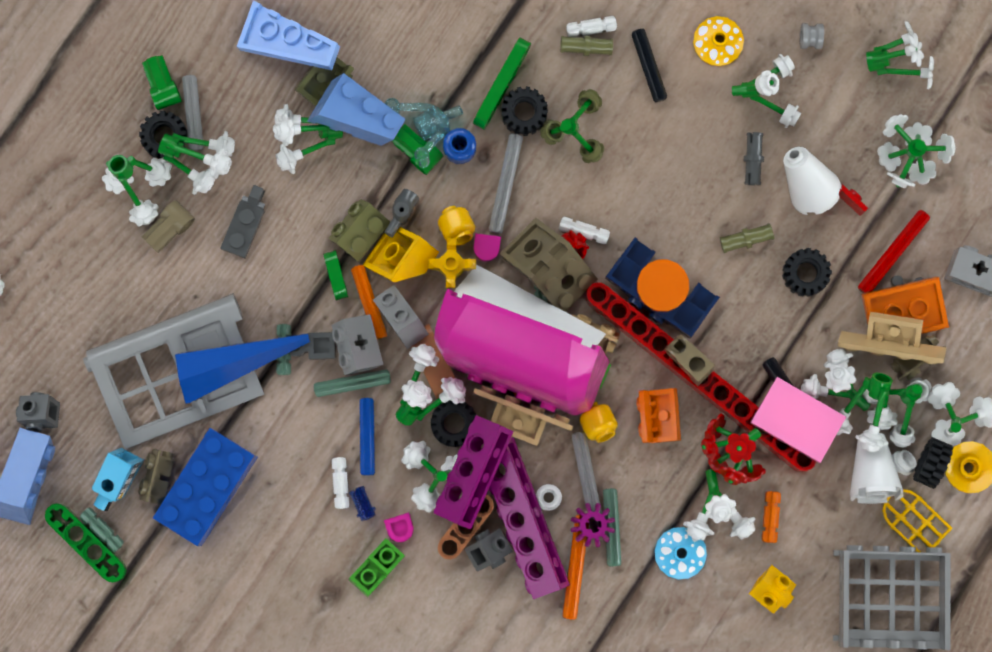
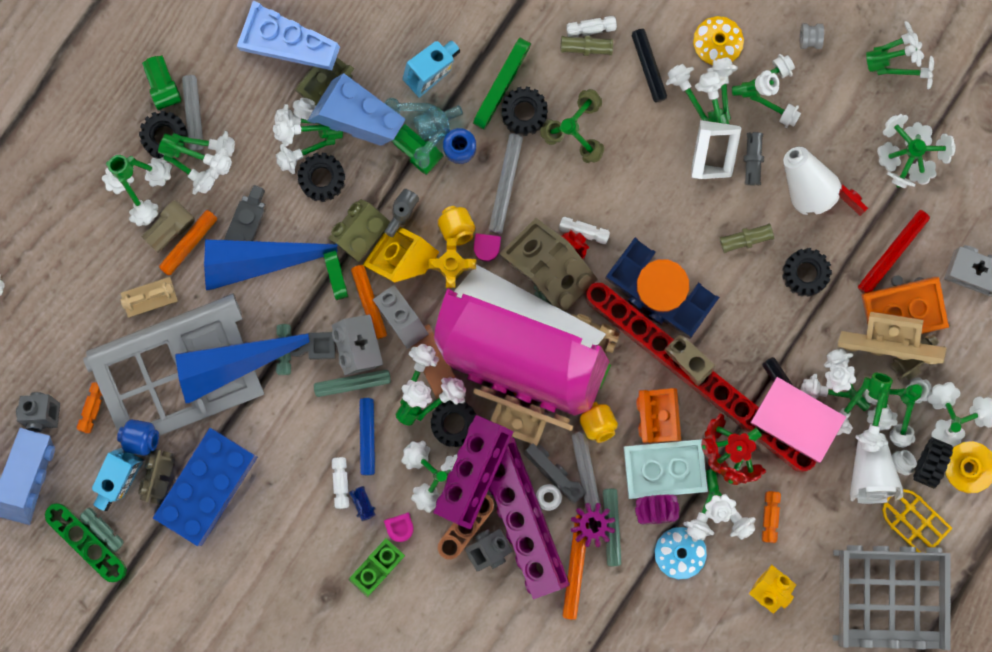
none -> orange axle [77,382,103,433]
none -> blue head [117,419,159,456]
none -> tan hinge [120,277,178,318]
none -> orange axle [159,210,217,276]
none -> blue wedge [204,239,338,290]
none -> white plate [293,98,316,120]
none -> black tyre [297,152,345,202]
none -> medium azure torso [402,41,460,98]
none -> dark grey hinge [524,443,586,504]
none -> light aqua plate [623,439,708,499]
none -> magenta gear [635,494,680,525]
none -> white plant [665,58,738,125]
none -> white tile [691,120,742,179]

